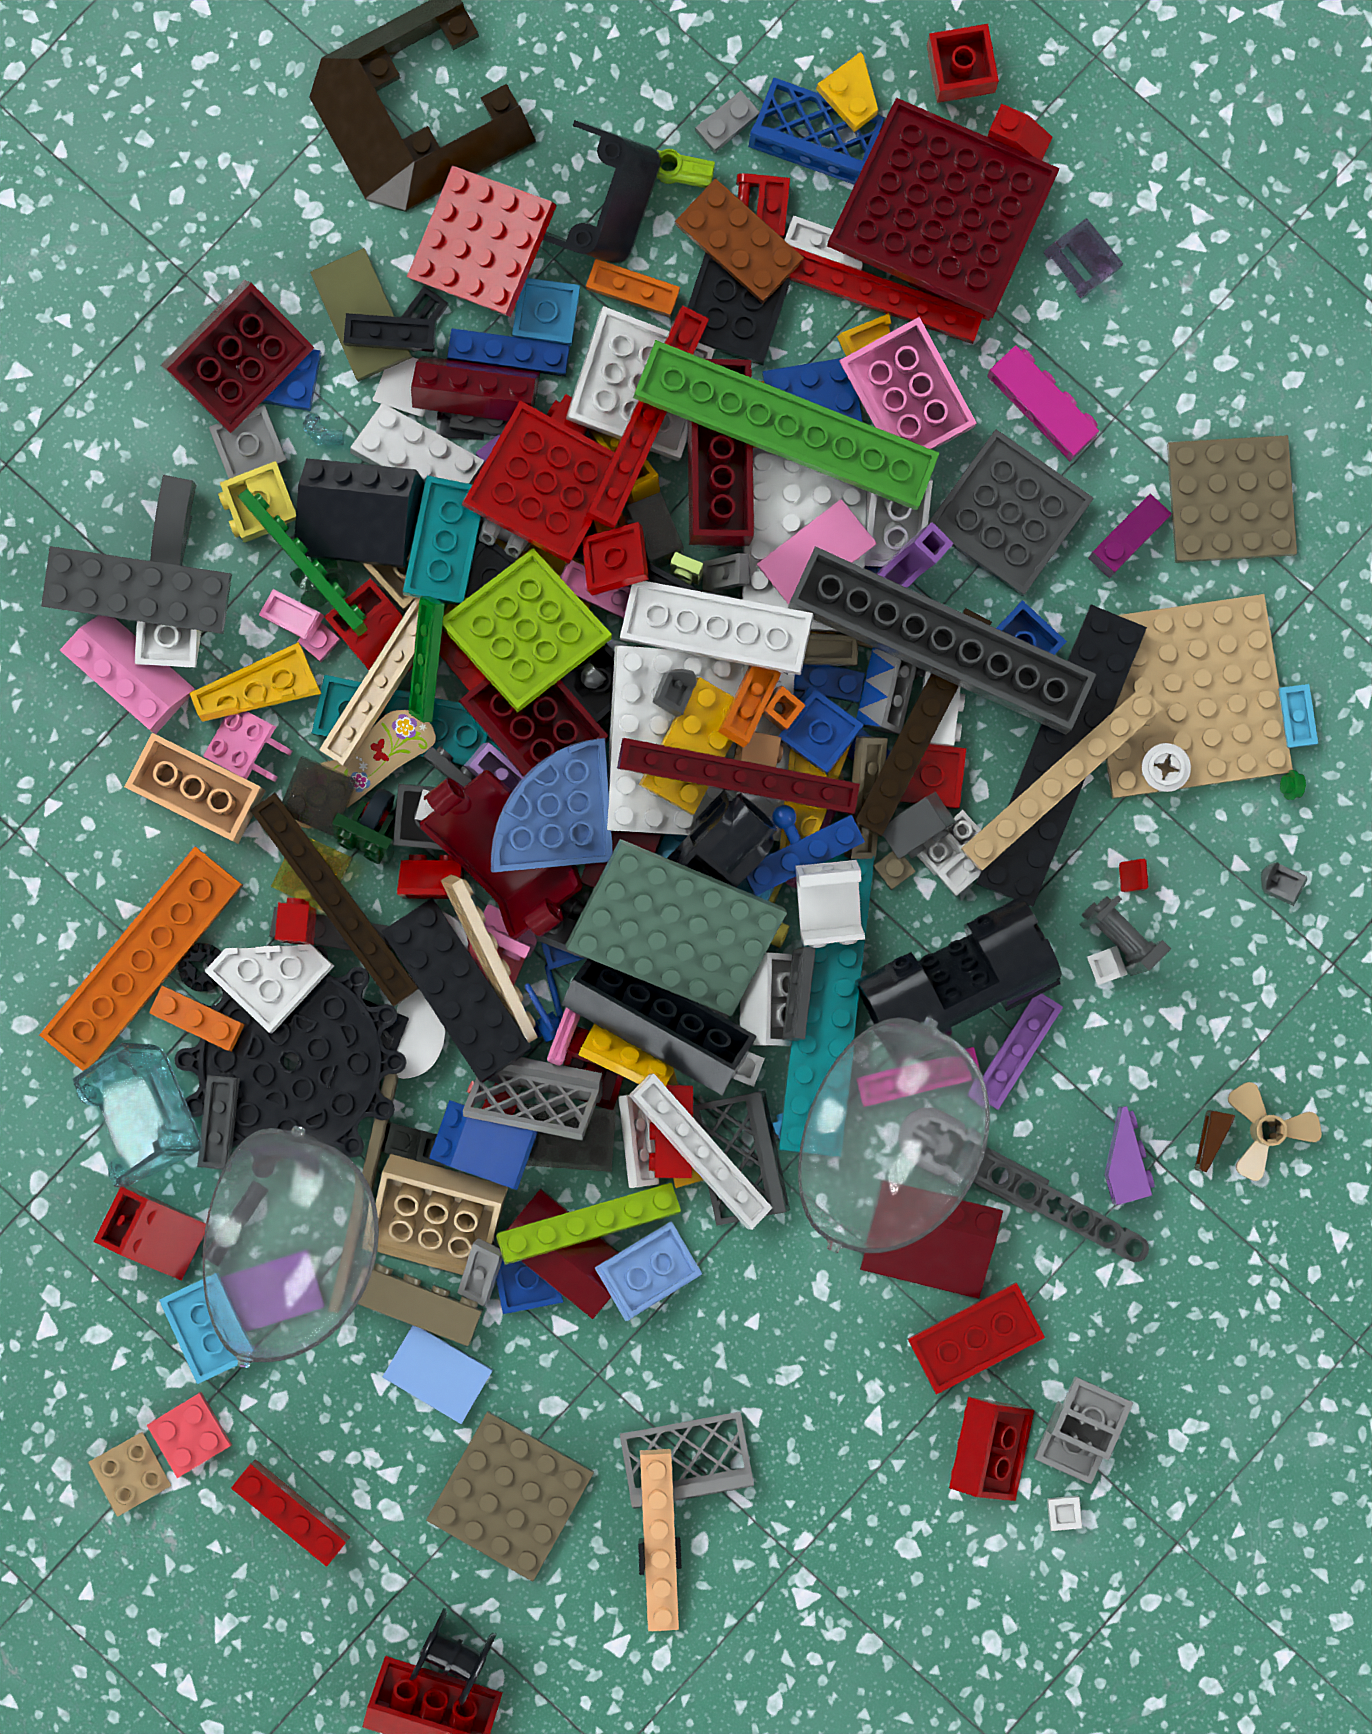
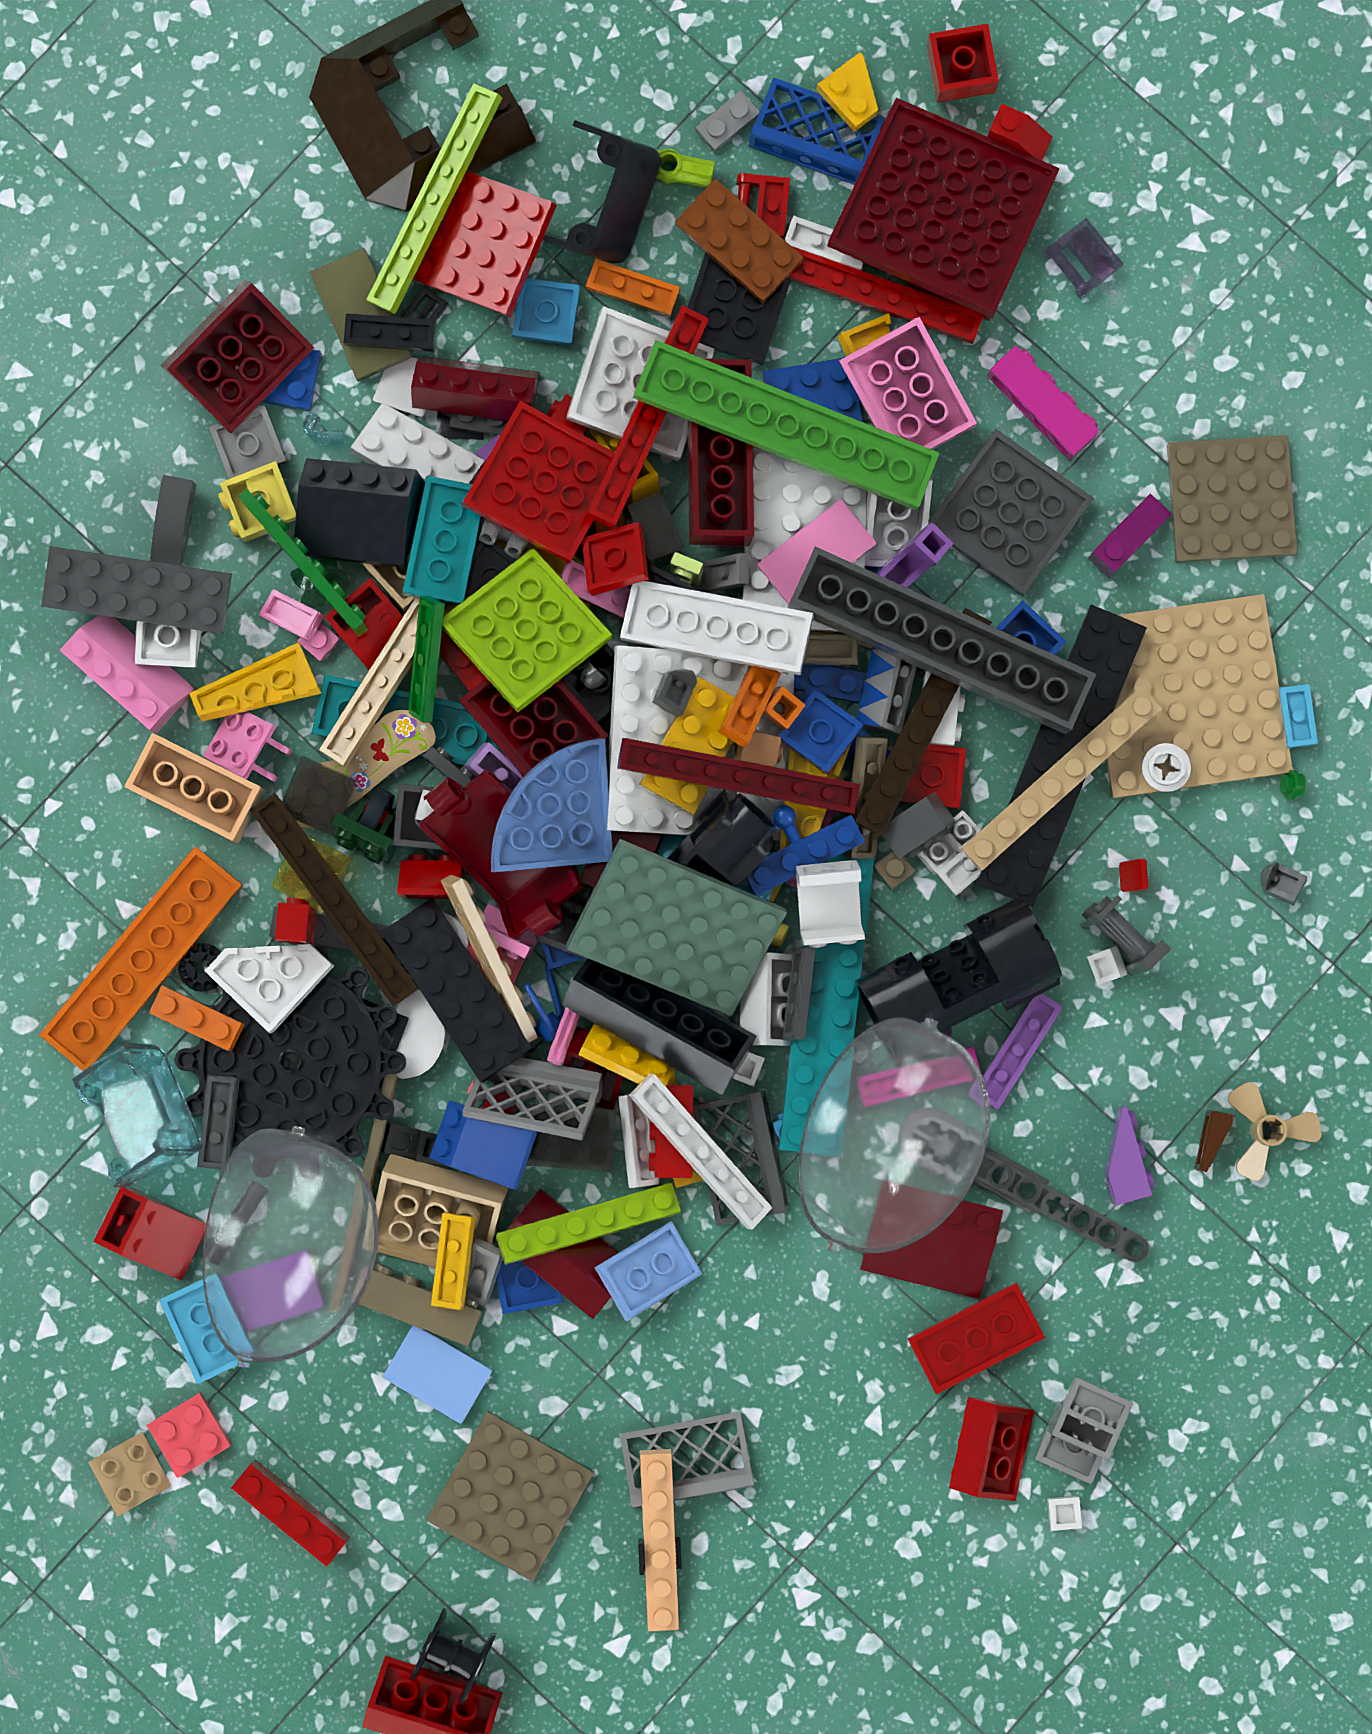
blue plate [447,328,570,377] -> none
none -> lime plate [366,83,502,314]
none -> yellow plate [431,1212,476,1310]

